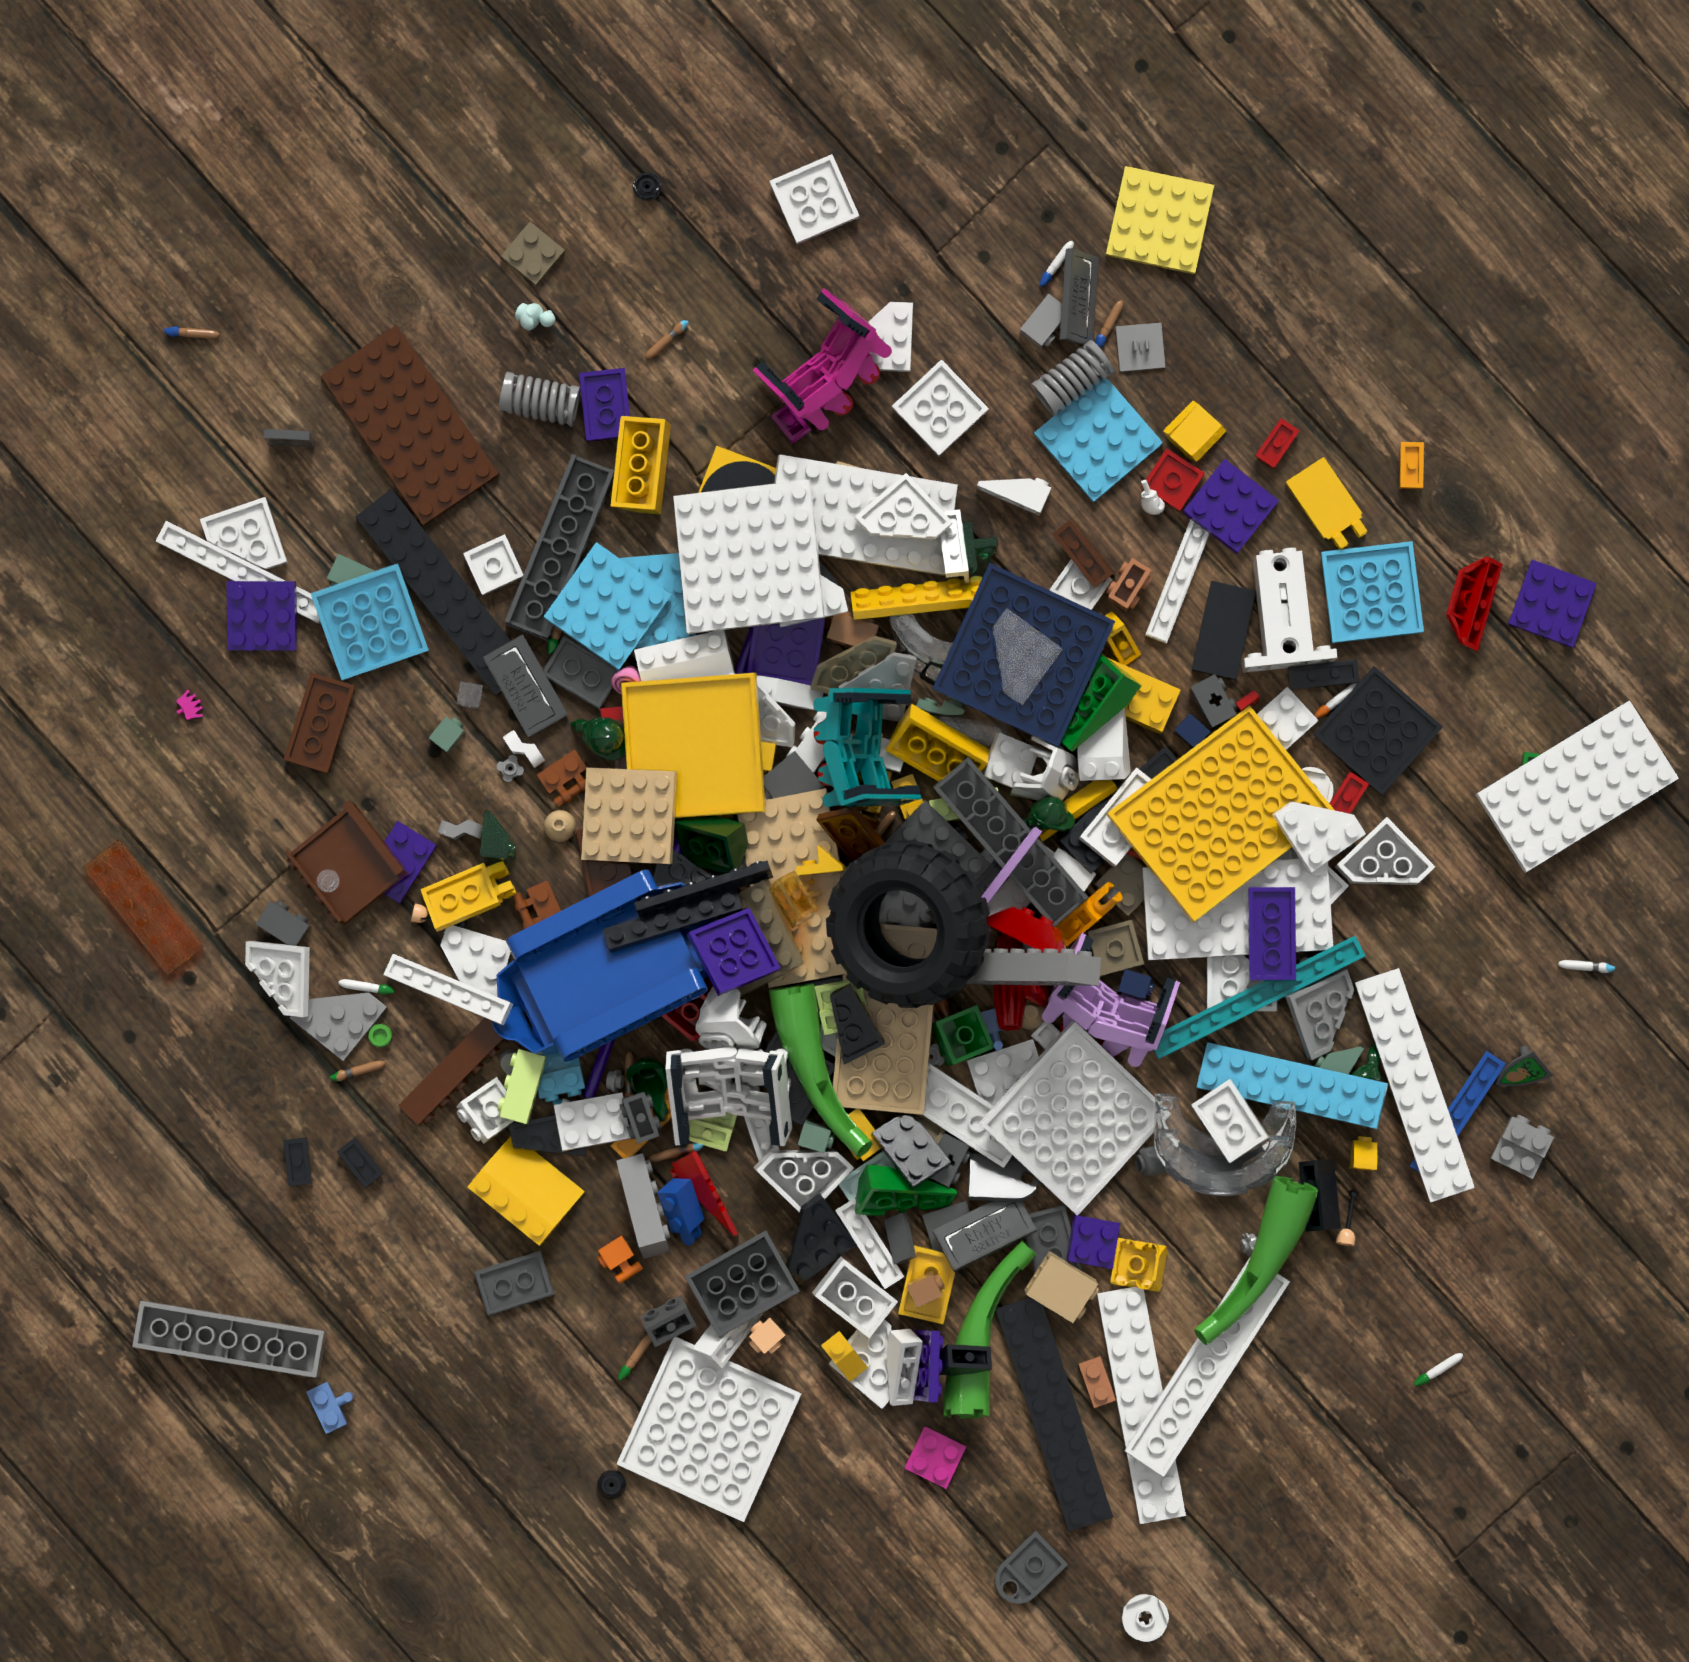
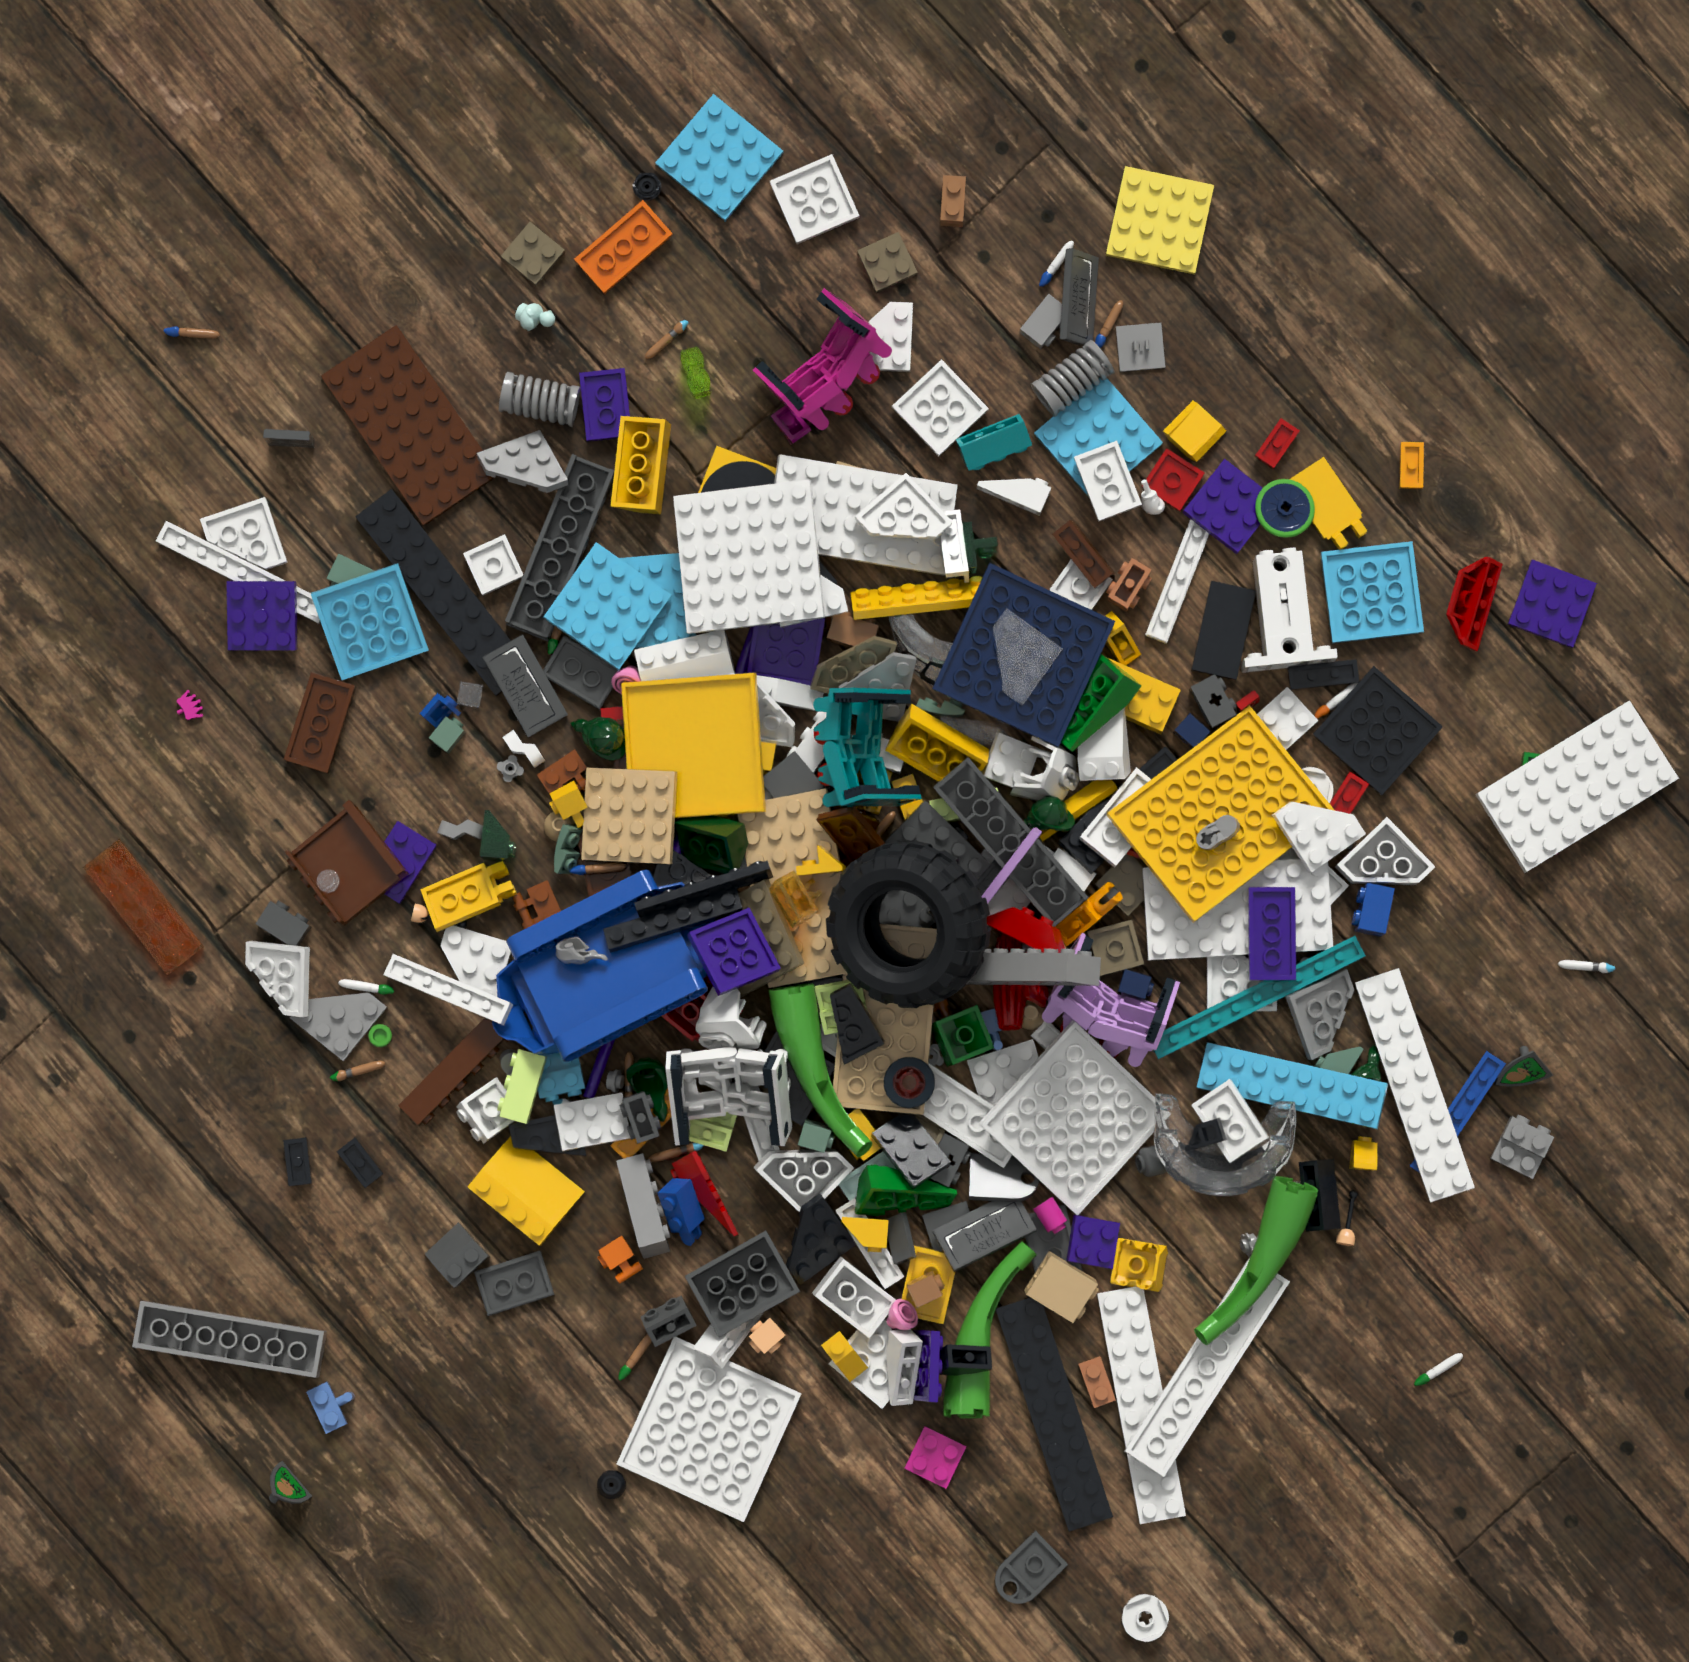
none -> shield [269,1461,312,1504]
none -> blue bracket [419,693,461,728]
none -> dark grey slope [425,1222,490,1288]
none -> light grey plate [477,430,568,493]
none -> yellow brick [549,781,587,828]
none -> sand green slope [554,824,583,874]
none -> light grey piece [556,937,608,964]
none -> medium nougat piece [570,862,627,875]
none -> orange plate [574,200,673,294]
none -> medium azure plate [655,94,784,222]
none -> clear neon green brick [680,346,711,399]
none -> yellow slope [842,1217,888,1253]
none -> dark tan plate [857,232,918,293]
none -> black wheel [884,1057,935,1108]
none -> bright pink brick [887,1299,918,1330]
none -> medium nougat brick [940,175,966,227]
none -> teal brick [955,414,1032,471]
none -> dark pink brick [1033,1197,1067,1234]
none -> white plate [1074,441,1142,522]
none -> black tile [1185,1118,1227,1152]
none -> light grey piece [1196,815,1240,850]
none -> dark blue wheel [1255,479,1315,537]
none -> blue brick [1351,883,1395,937]

